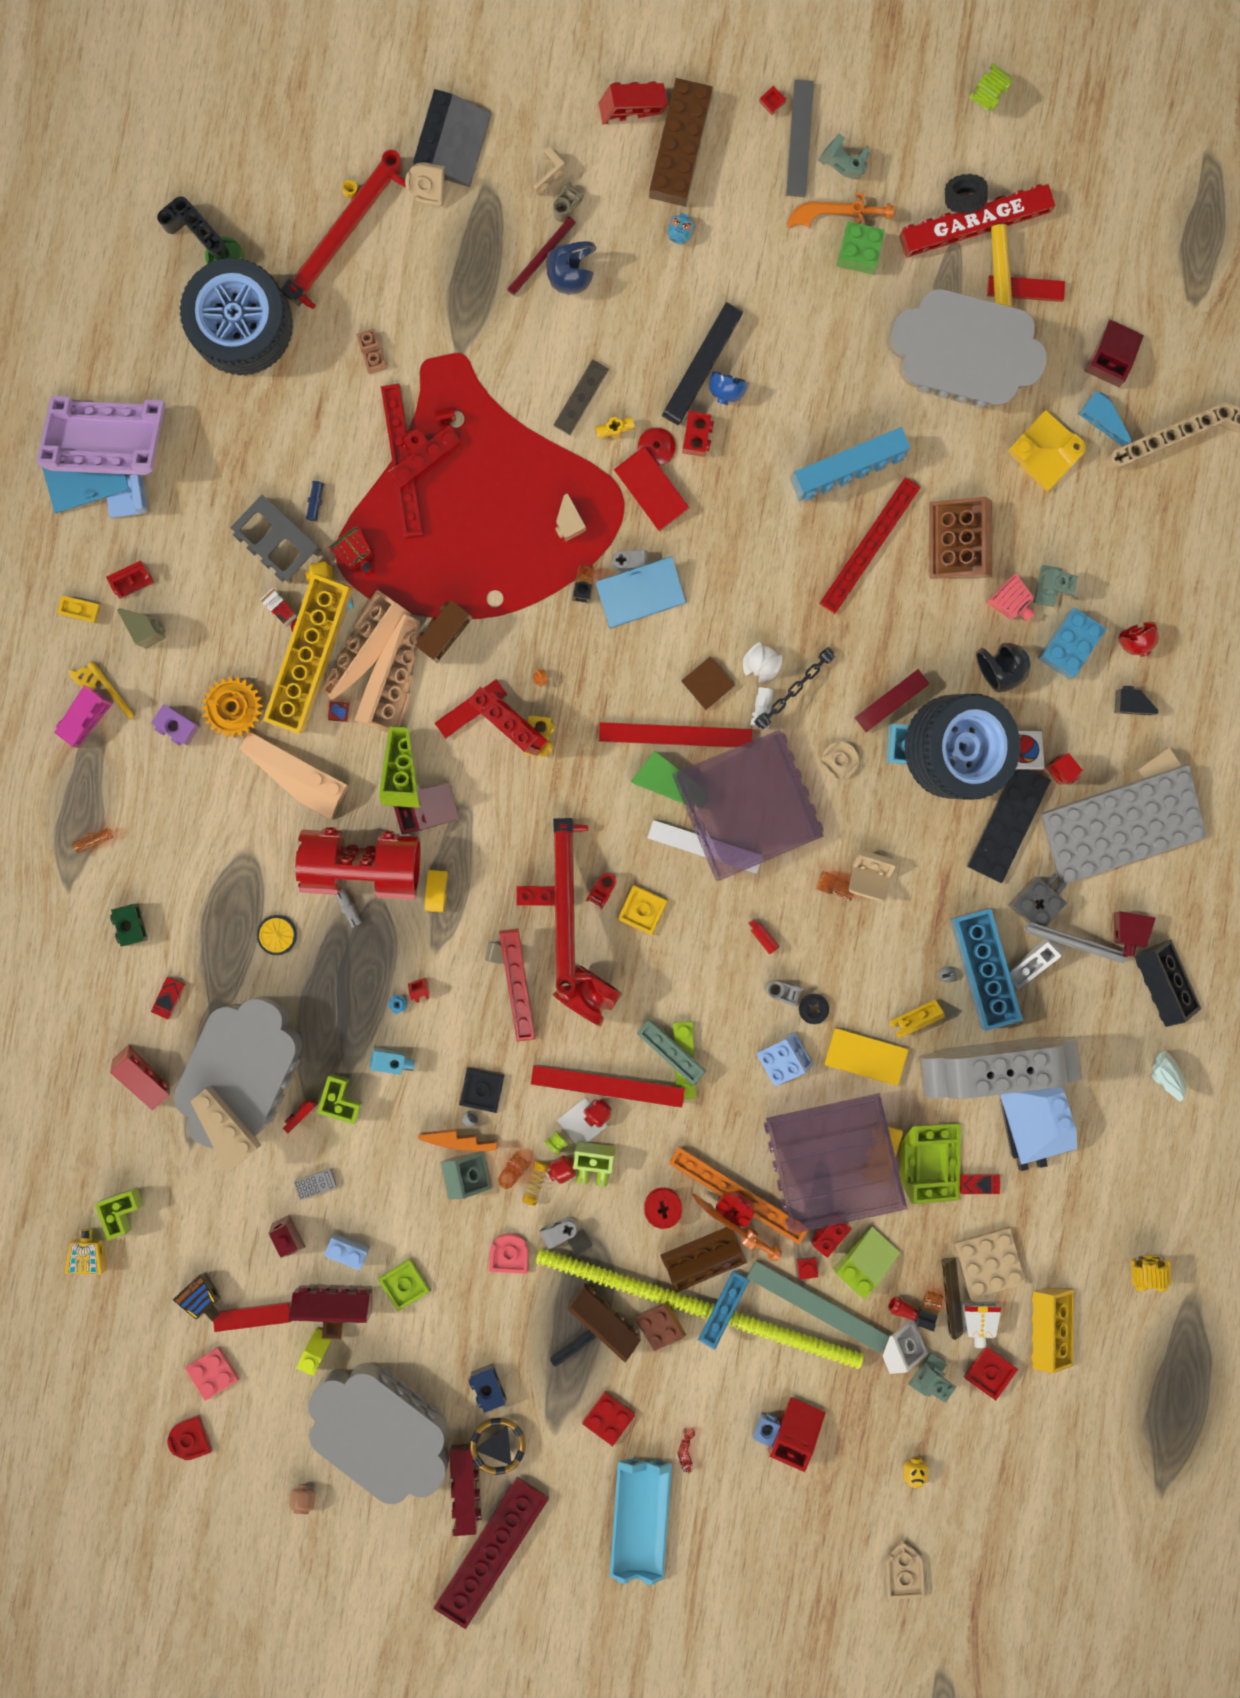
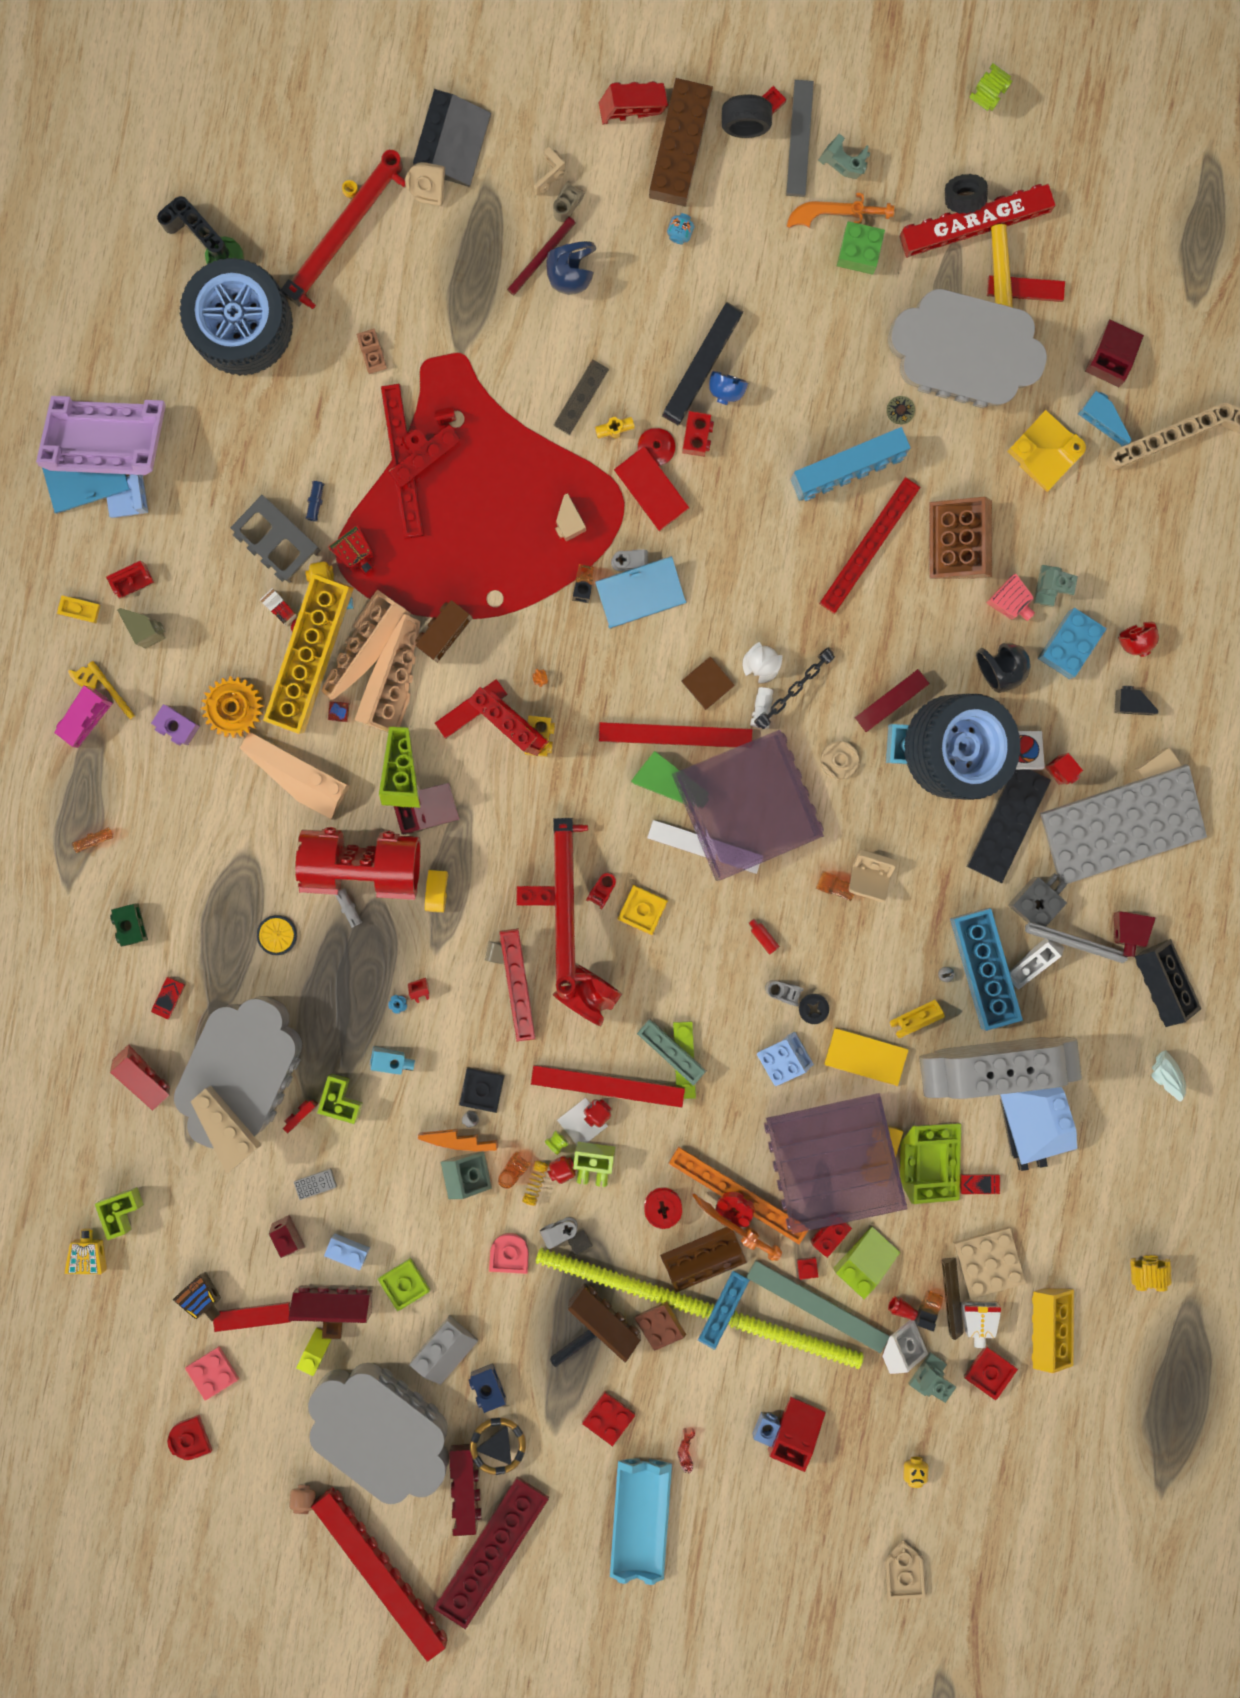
none -> red brick [311,1487,448,1662]
none -> light grey slope [410,1315,478,1385]
none -> black tyre [721,94,772,138]
none -> piece [887,396,915,425]

